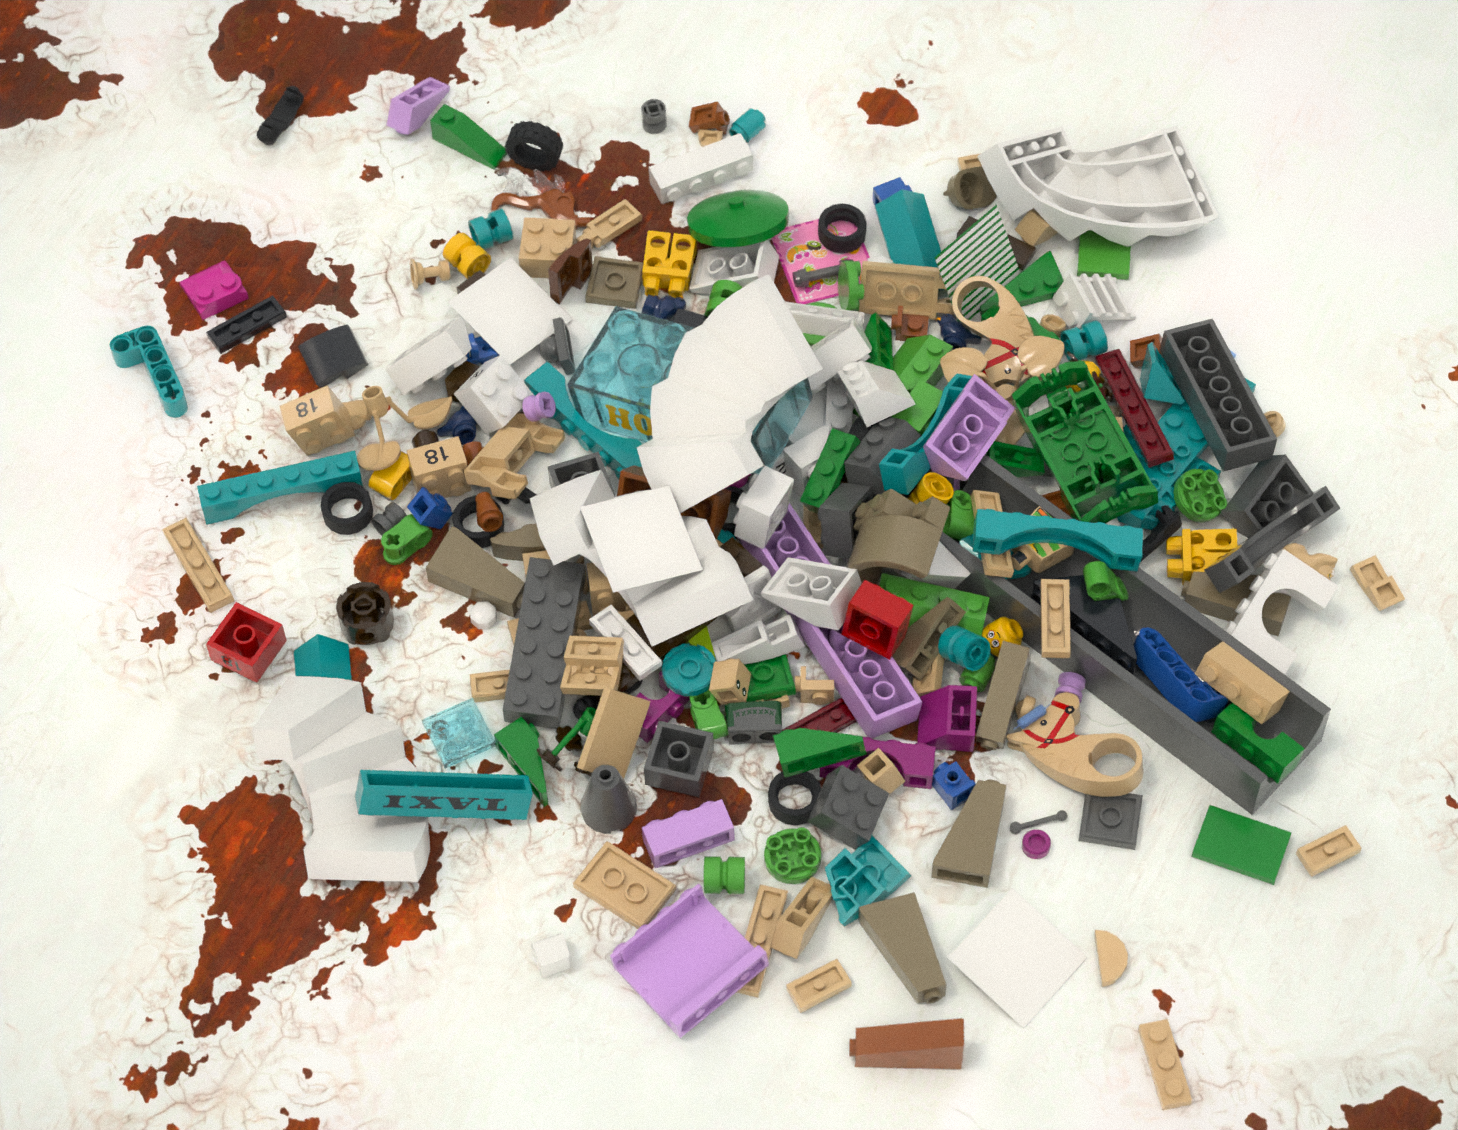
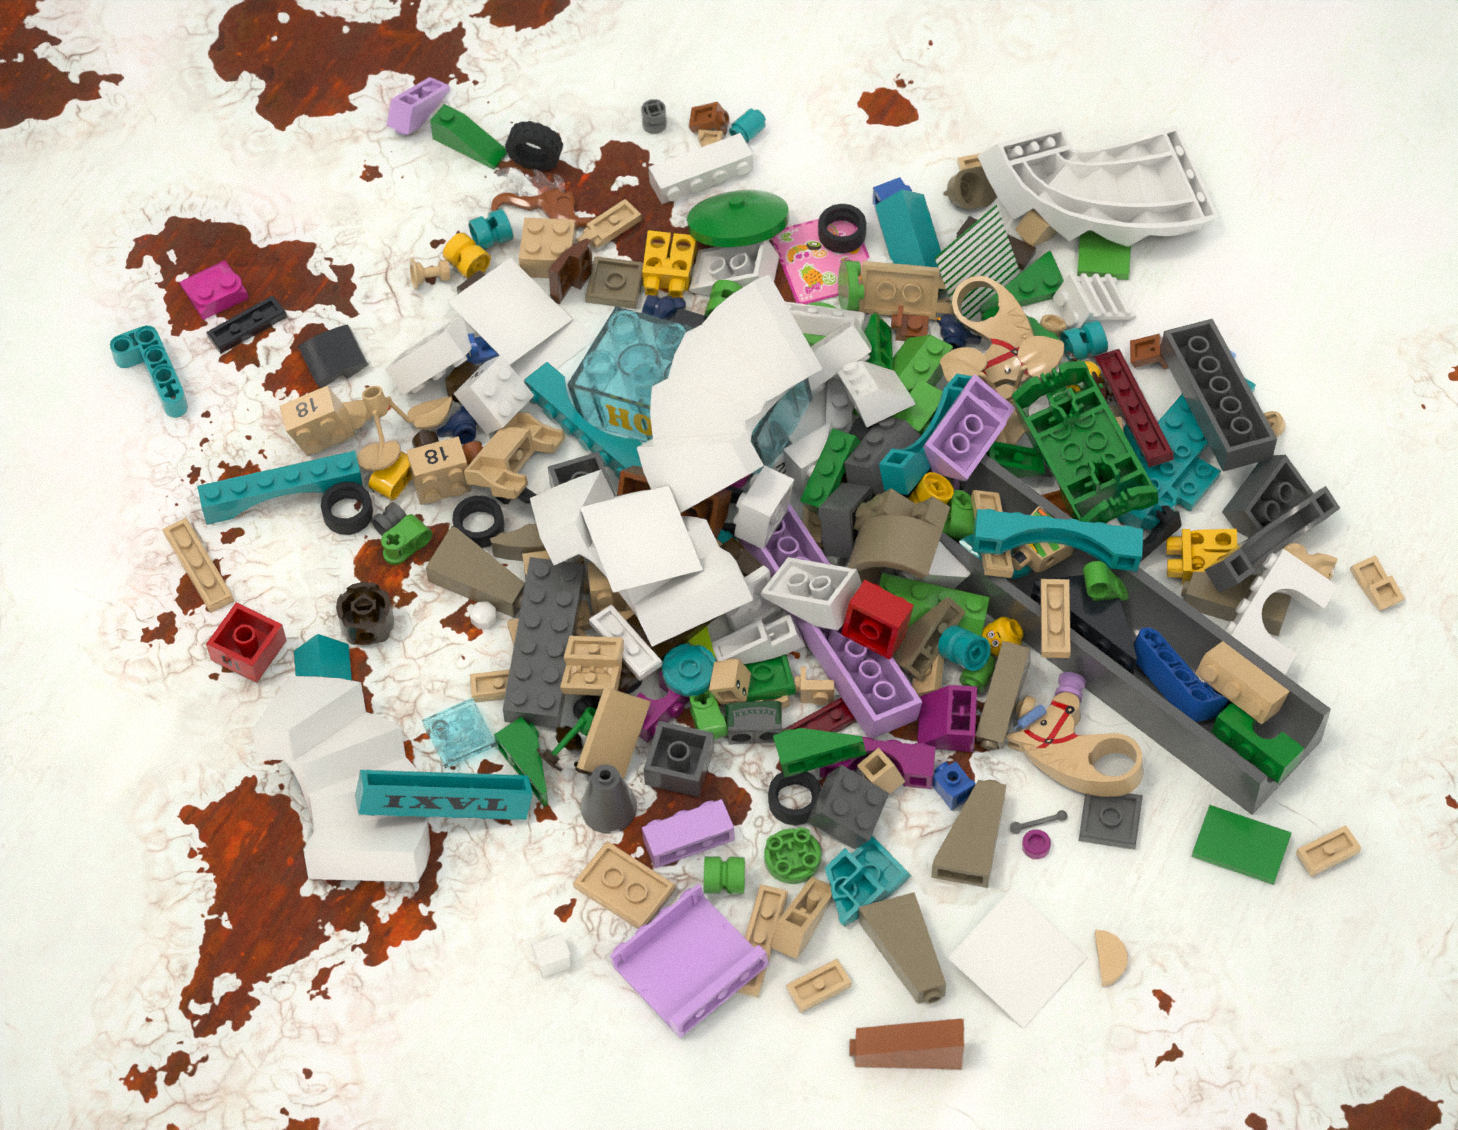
black piece [257,86,304,145] -> none
blue brick [407,487,453,529] -> none
dark orange cone [475,492,503,532] -> none
lavender wheel [522,392,556,422] -> none
dark grey tile [539,317,576,375] -> none
dark grey bar [792,259,853,287] -> none
tan plate [1138,1019,1192,1111] -> none
teal slope [1140,342,1185,404] -> none
bright green tile [1173,469,1227,523] -> none

